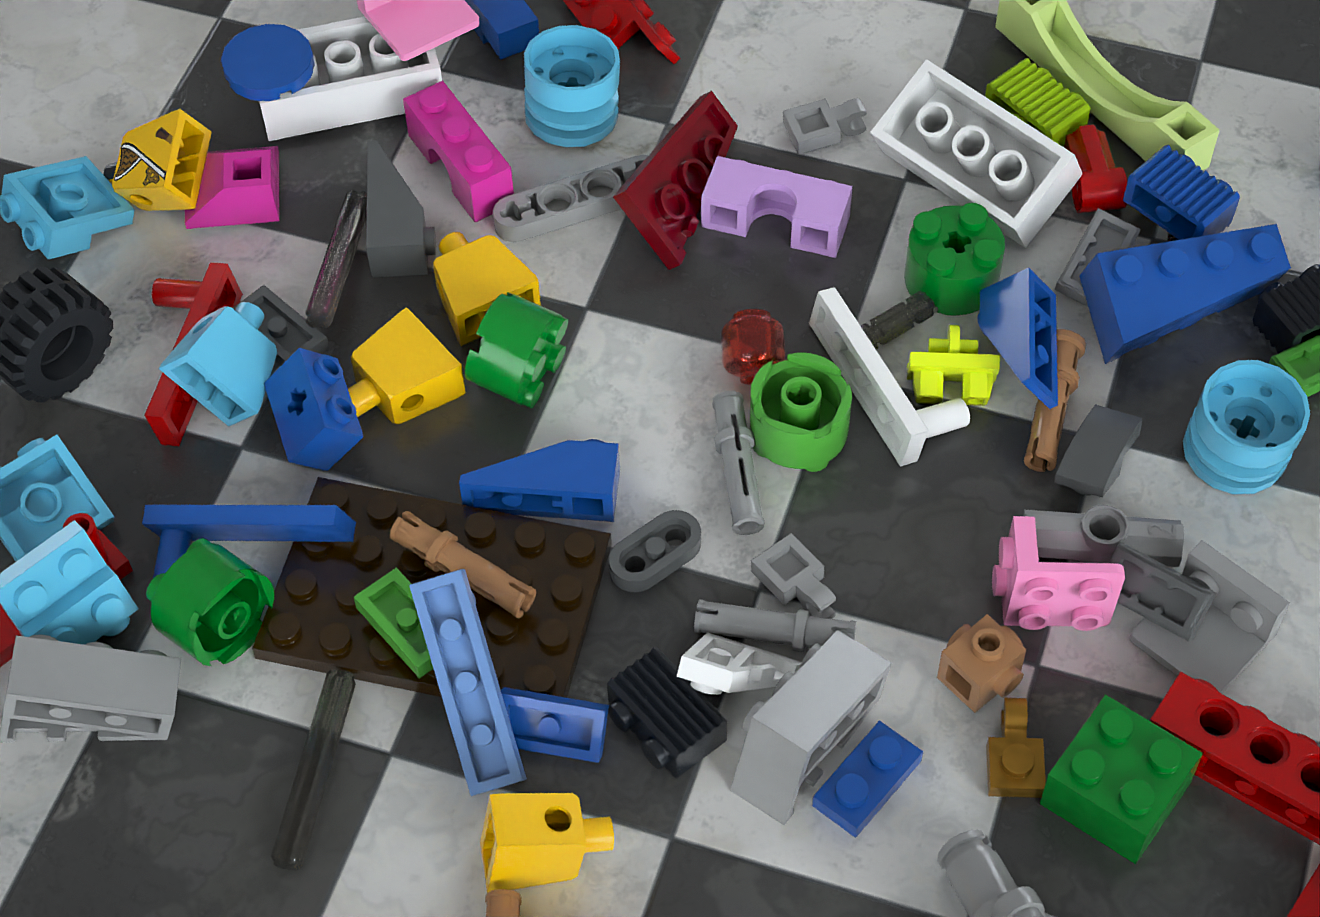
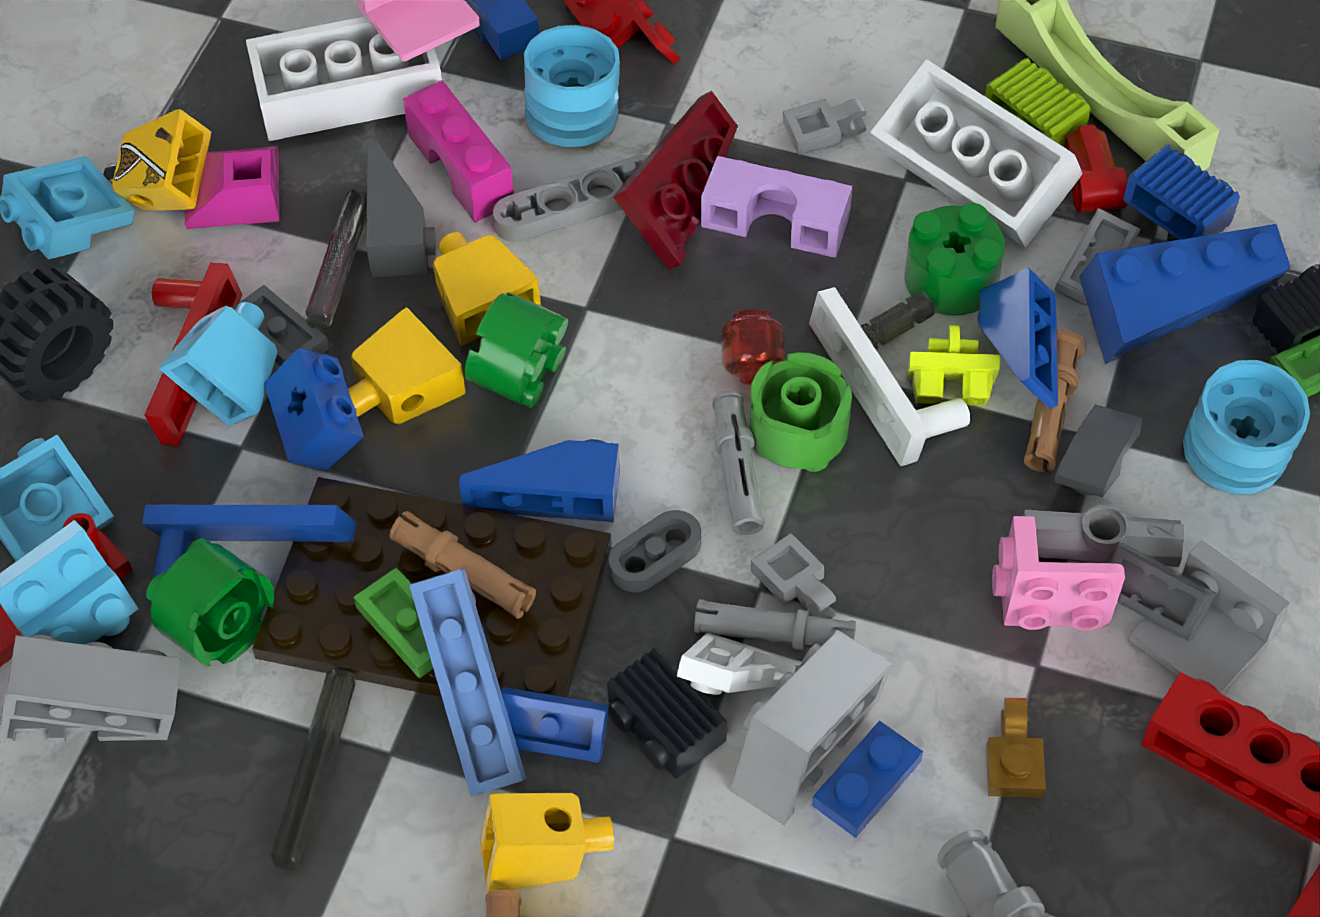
blue tile [221,24,315,101] -> none
medium nougat brick [937,614,1026,713] -> none
green brick [1040,694,1203,864] -> none

